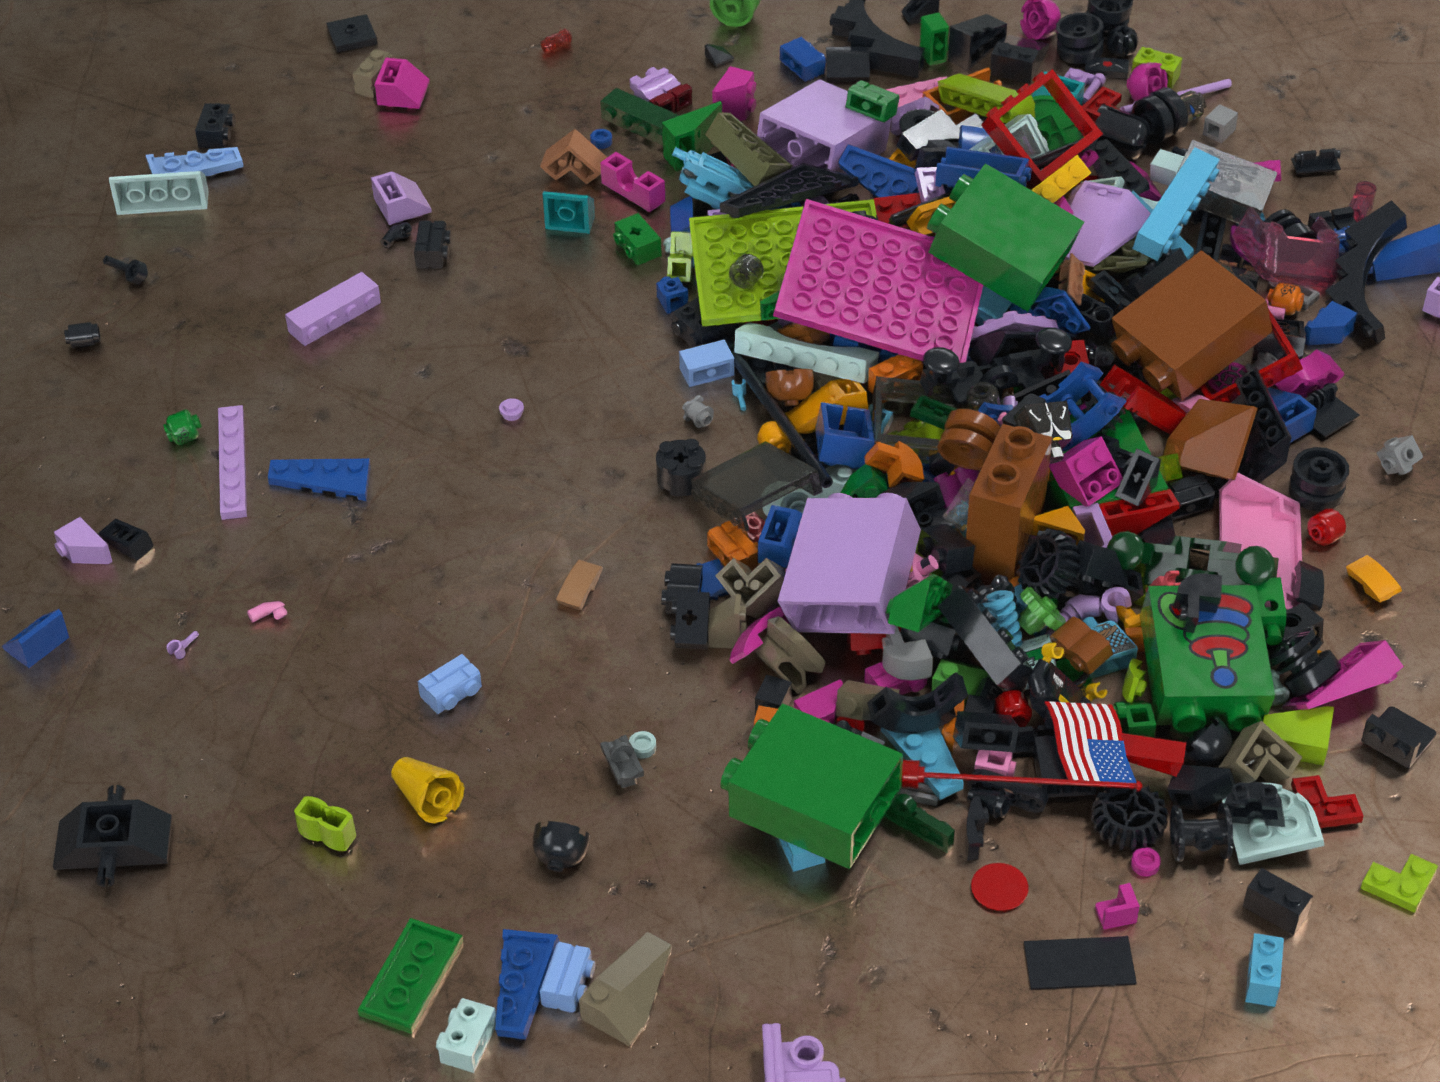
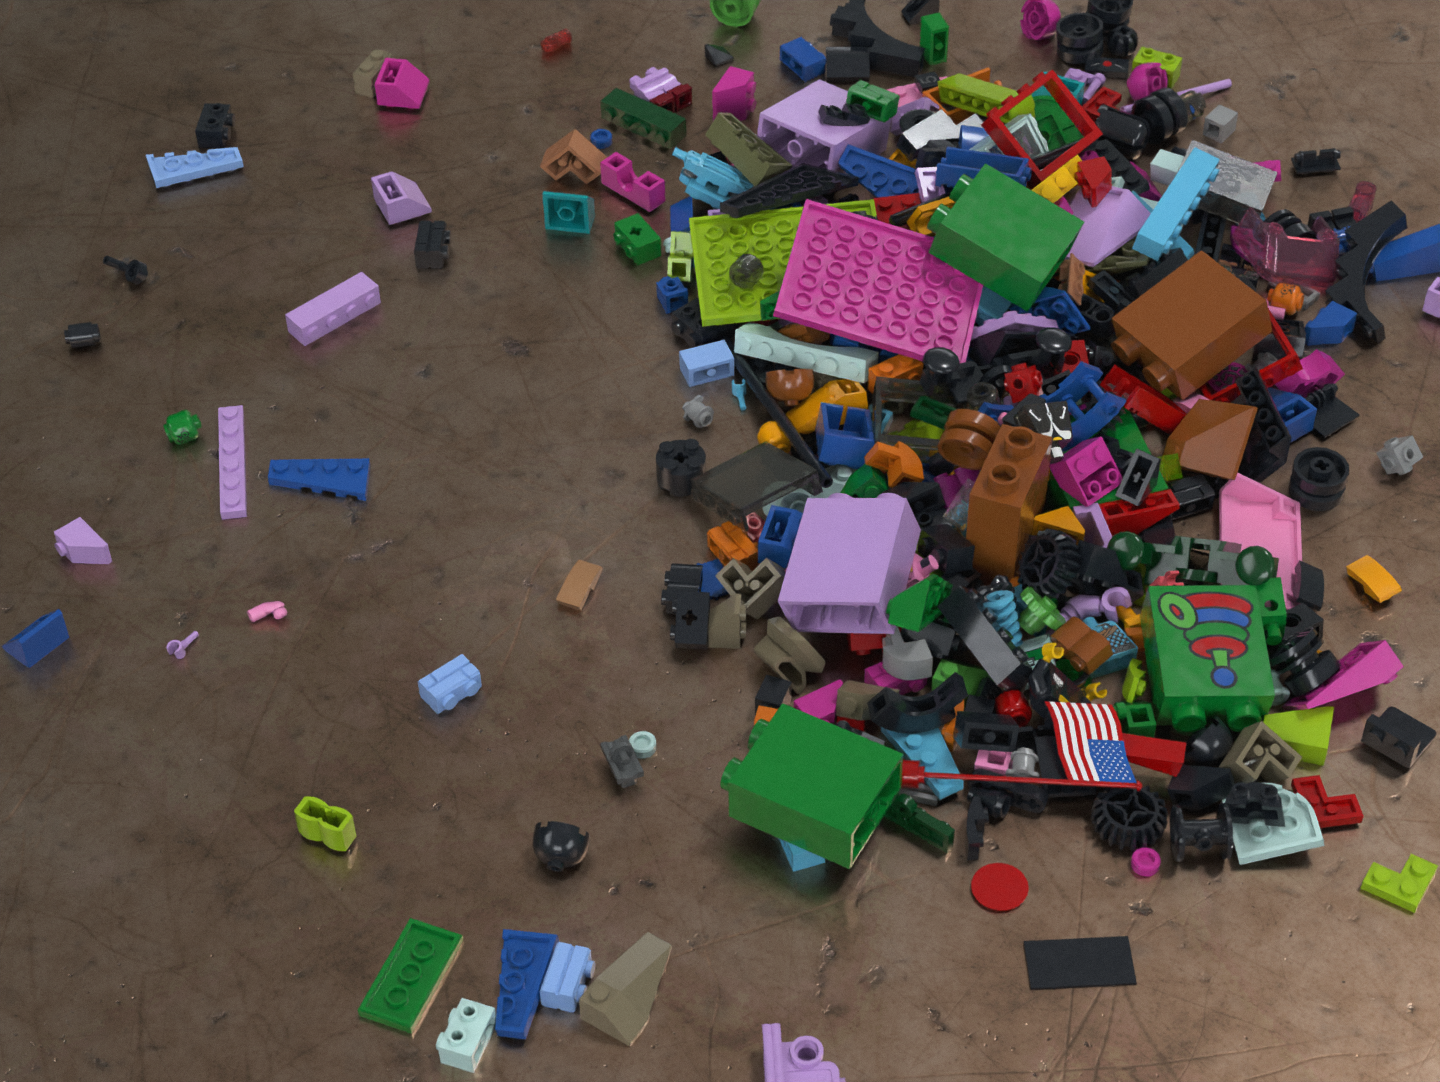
black slope [53,785,173,887] -> none
black slope [98,519,153,561] -> none
light aqua slope [109,171,209,215] -> none
black plate [326,14,378,53] -> none
black arm [380,222,412,248] -> none
yellow cone [391,757,464,823] -> none
lavender plate [499,398,524,421] -> none
green slope [662,101,722,172] -> none
dark pink slope [729,607,789,664] -> none
black wedge [948,14,1007,71] -> none
black slope [990,35,1050,84] -> none
dark pink panel [1095,883,1140,930] -> none
black brick [1173,573,1222,633] -> none
black brick [1243,868,1313,935] -> none
medium azure brick [1245,933,1284,1007] -> none
red head [1307,509,1346,546] -> none
none -> black slope [818,103,870,126]
none -> black tile [914,71,940,94]
none -> red brick [1004,363,1043,403]
none -> light grey brick [1005,748,1039,778]
none -> red slope [1074,156,1112,208]

